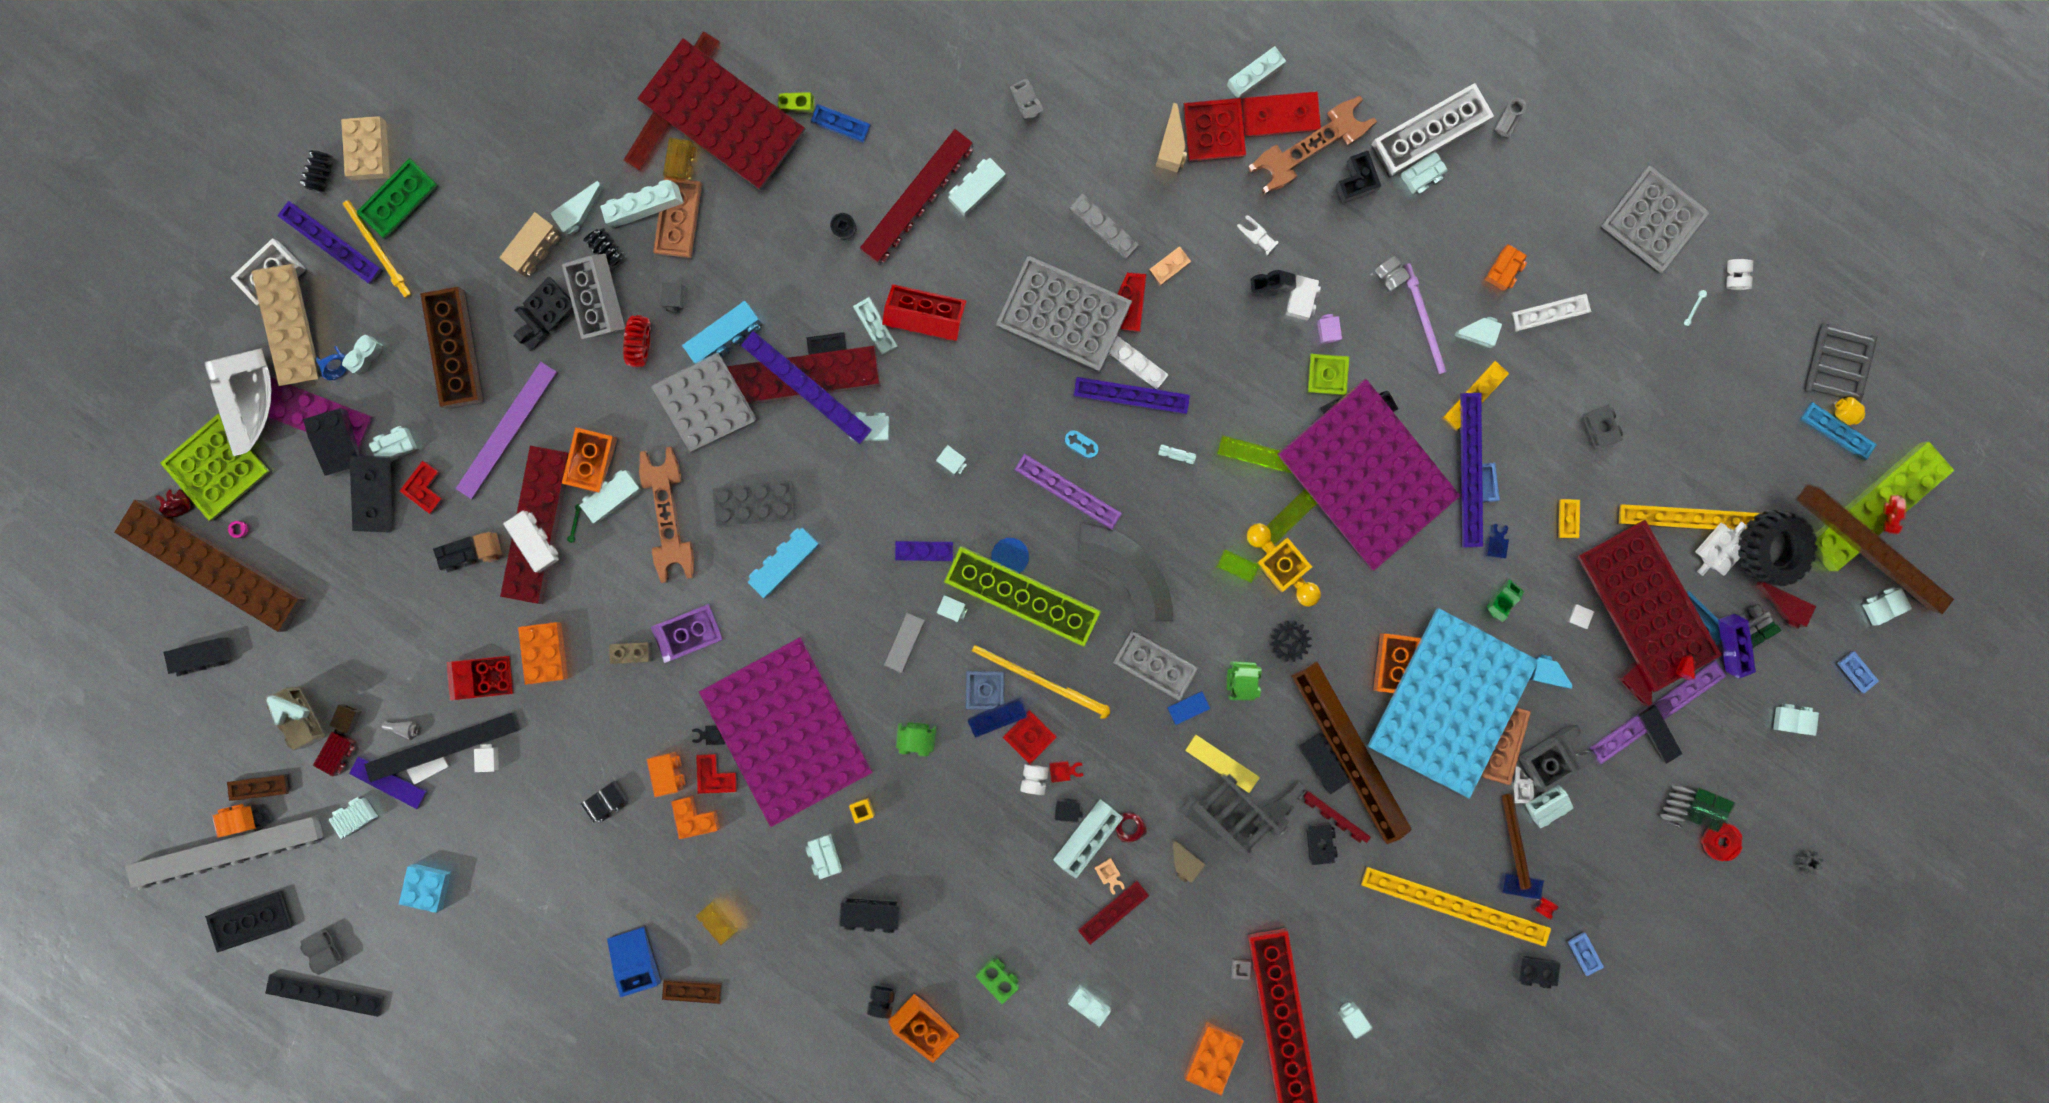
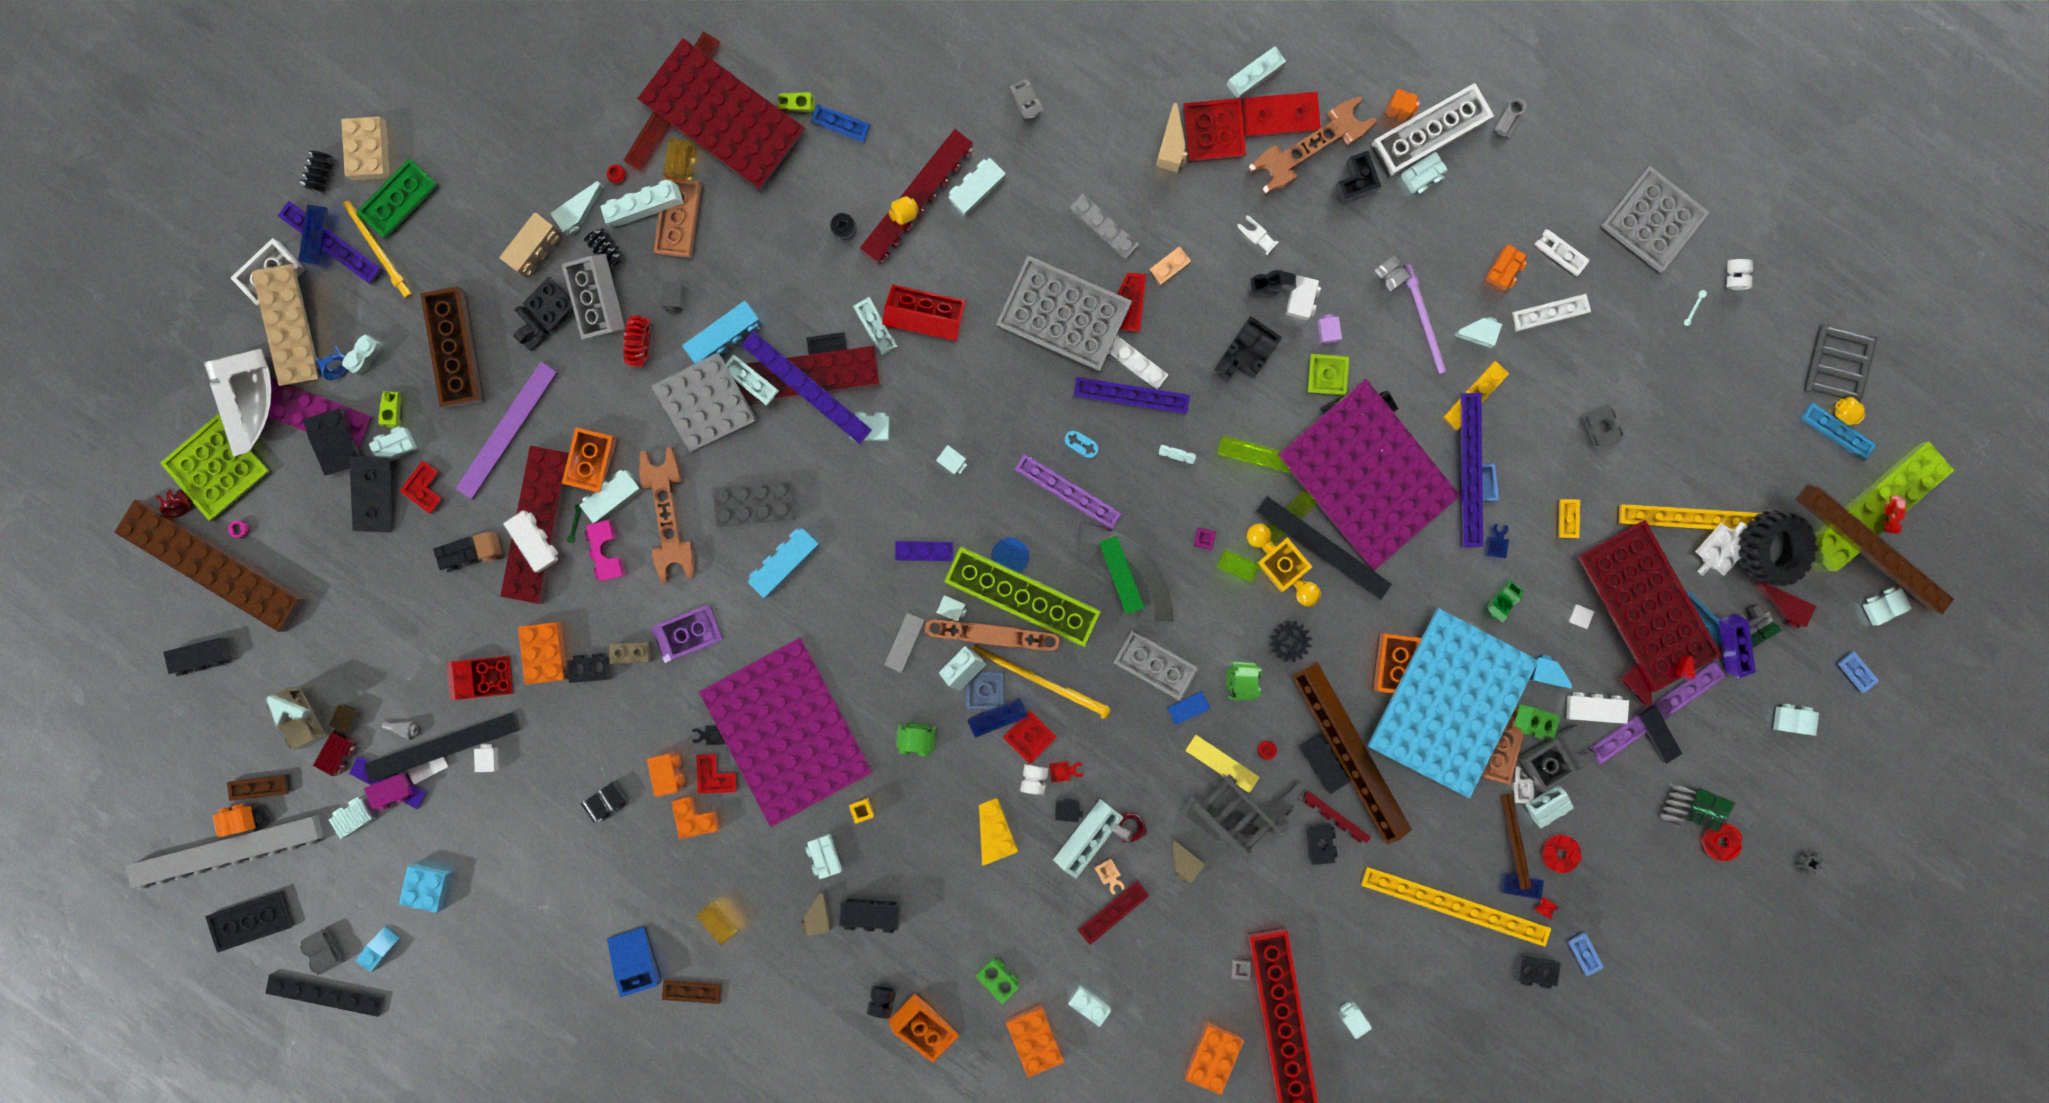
none -> clear blue plate [298,205,328,265]
none -> medium azure slope [355,926,400,973]
none -> magenta brick [364,773,414,811]
none -> lime leg [378,391,402,428]
none -> black brick [567,653,611,683]
none -> dark pink arch [585,520,625,582]
none -> red plate [606,164,626,184]
none -> light aqua tile [725,354,779,406]
none -> dark tan slope [801,891,831,936]
none -> yellow head [889,196,919,225]
none -> nougat piece [925,619,1060,651]
none -> light aqua brick [939,646,986,691]
none -> yellow wing [979,798,1018,866]
none -> orange brick [1006,1004,1064,1077]
none -> green tile [1099,535,1144,615]
none -> light grey tile [1111,823,1133,843]
none -> magenta tile [1193,527,1216,550]
none -> black plate [1214,316,1282,382]
none -> black tile [1256,496,1392,600]
none -> red plate [1258,741,1277,760]
none -> orange brick [1385,88,1420,122]
none -> bright green brick [1514,704,1560,740]
none -> white plate [1534,229,1590,277]
none -> red plate [1541,834,1582,873]
none -> white brick [1565,692,1629,724]

